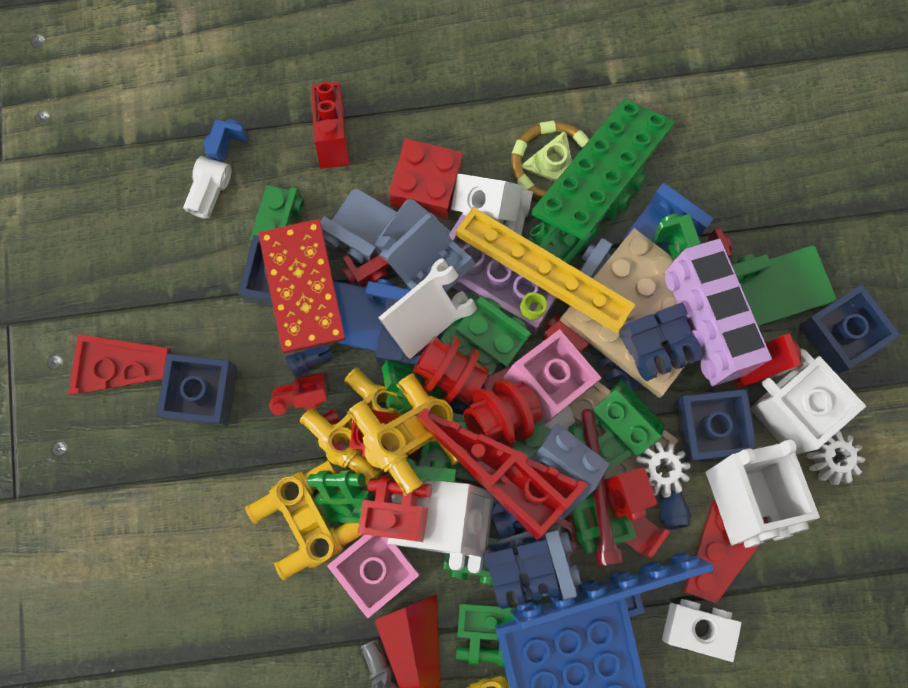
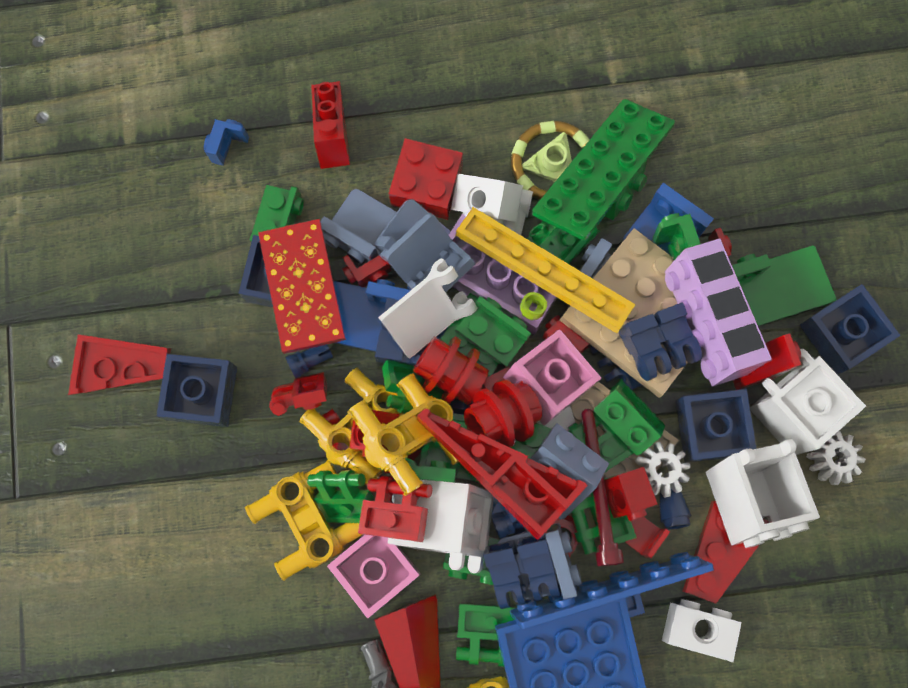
white piece [183,156,232,219] -> none

